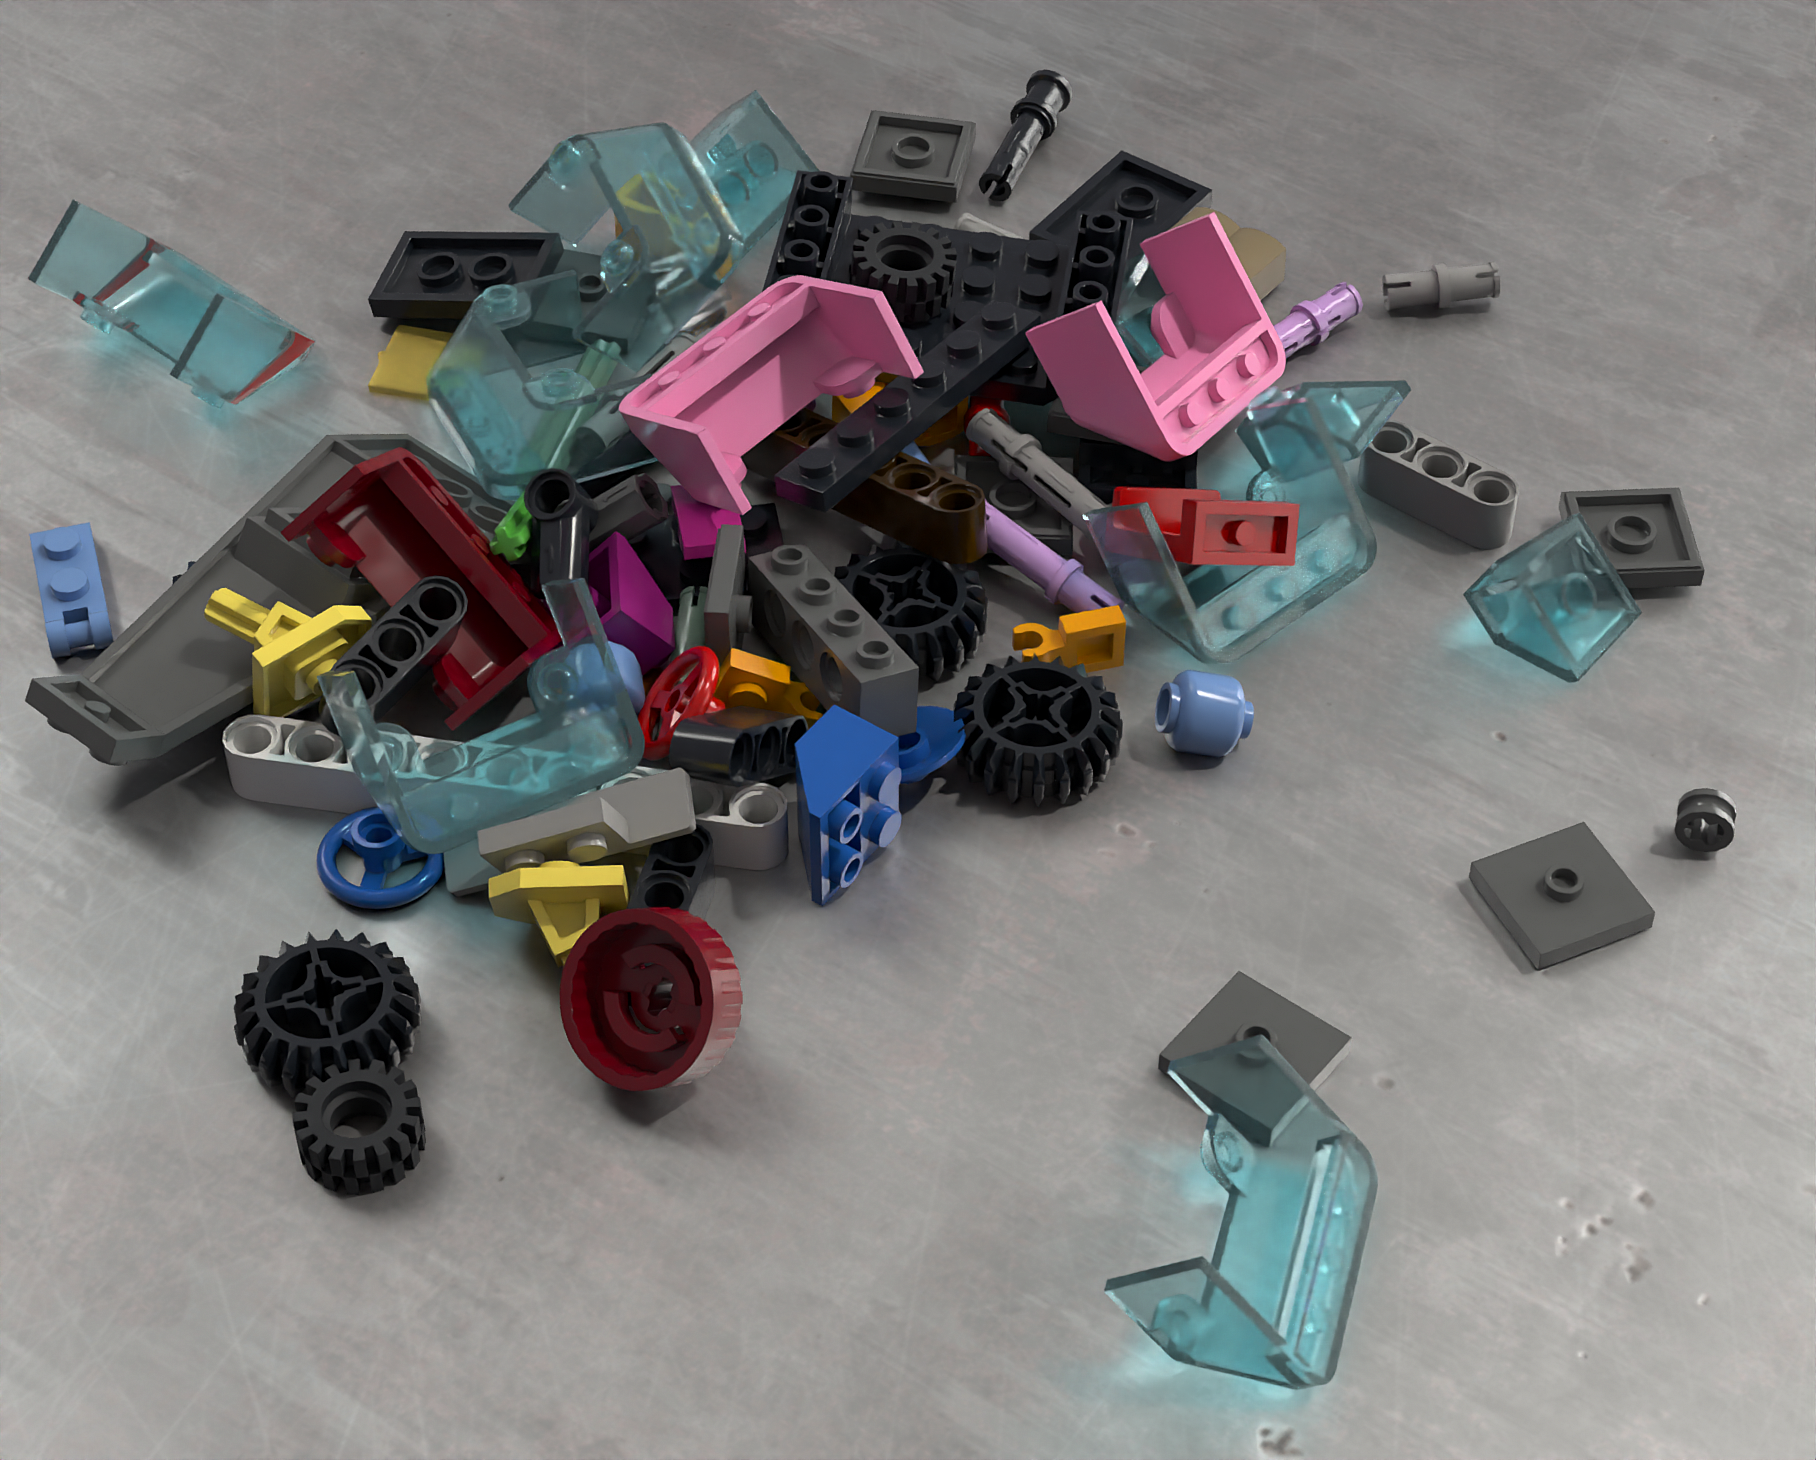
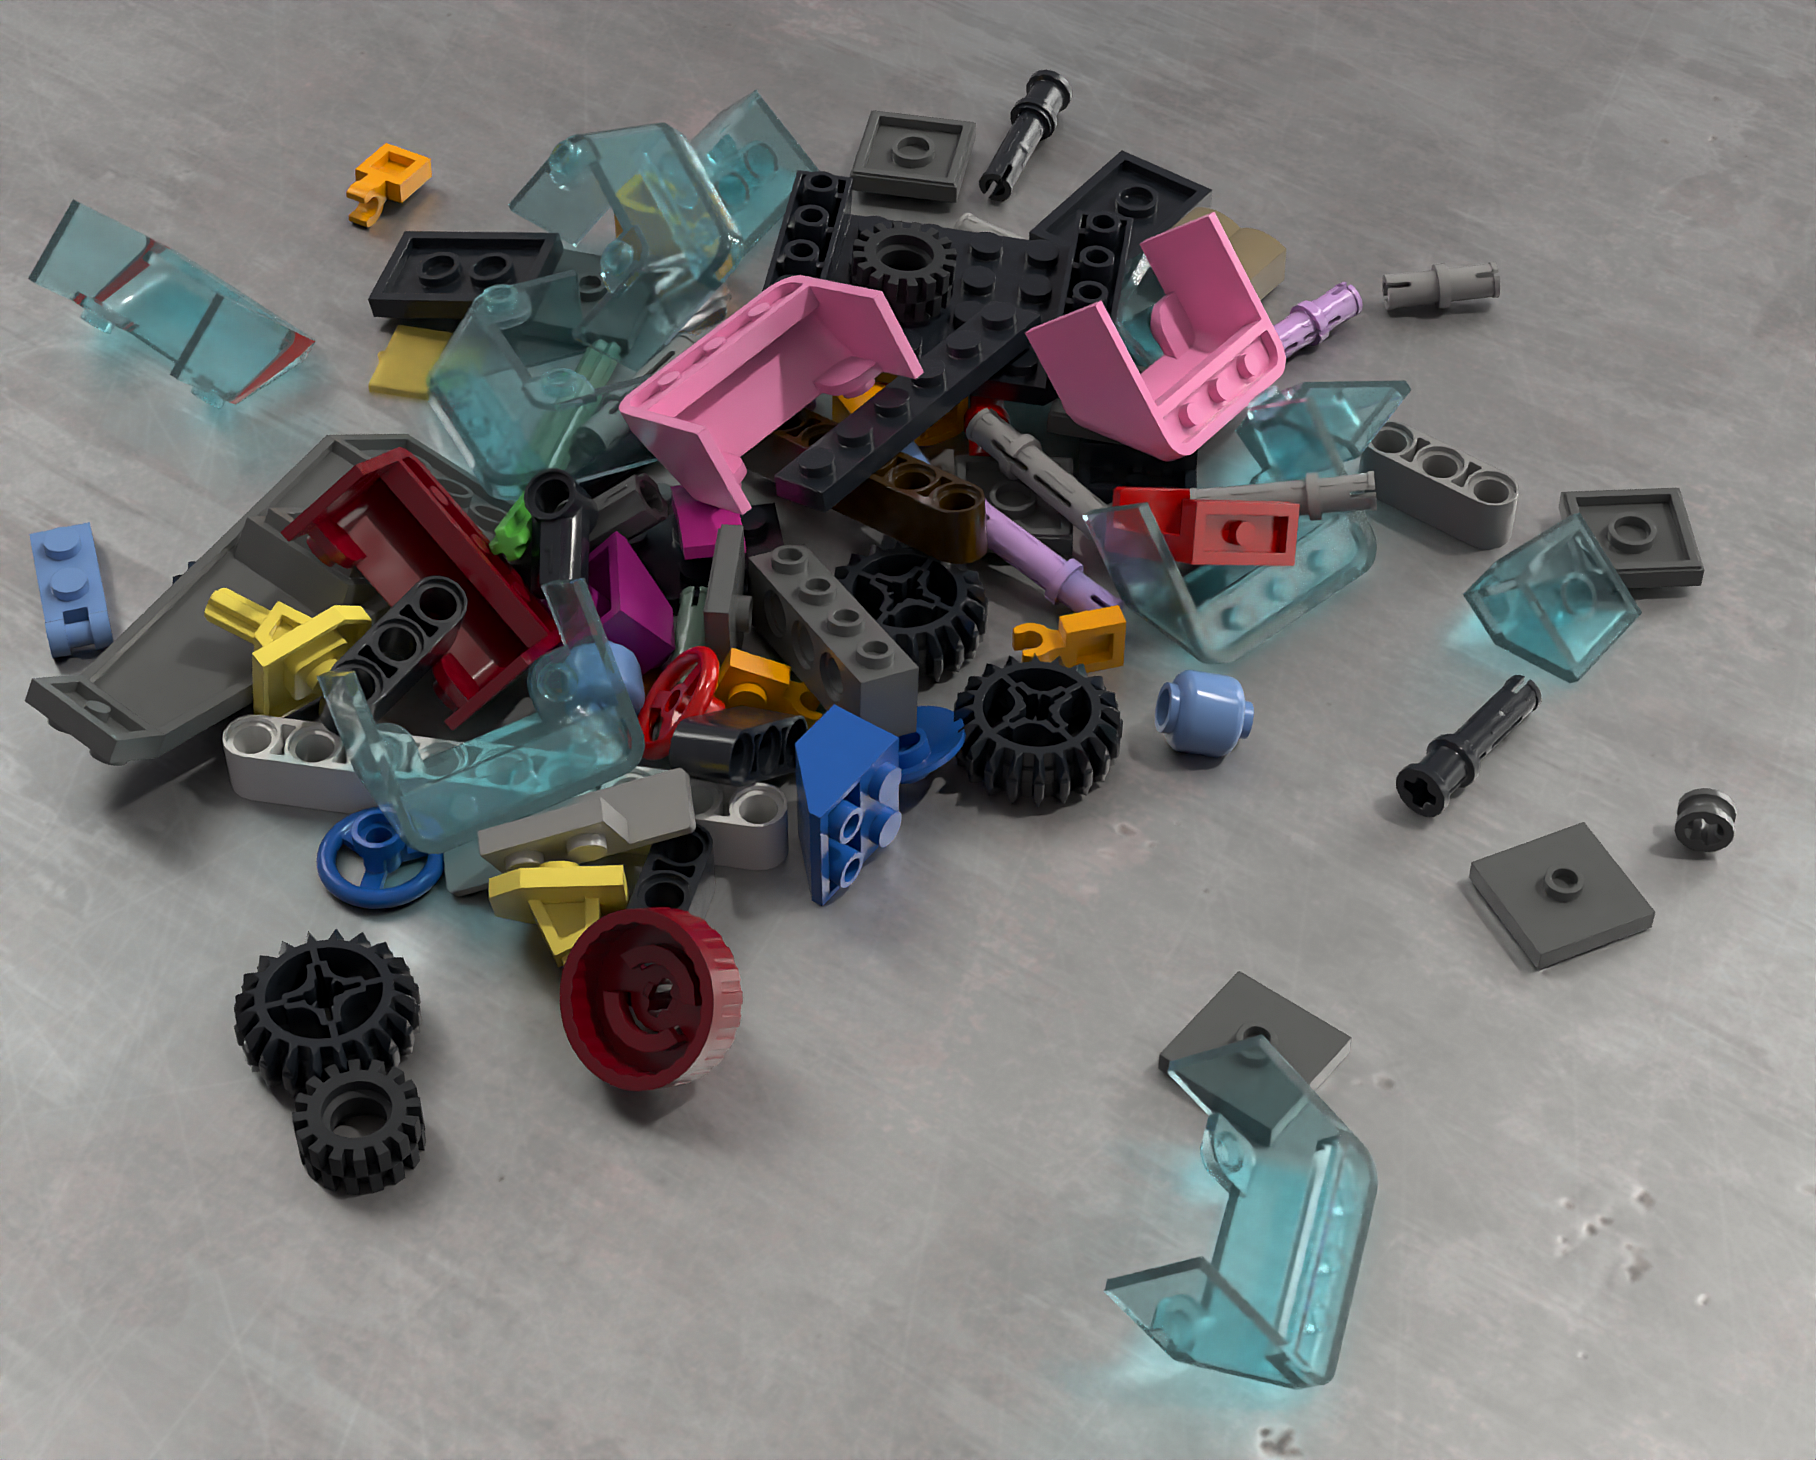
none -> light orange plate [346,143,432,227]
none -> light grey pin [1190,471,1377,521]
none -> black pin [1396,675,1542,817]

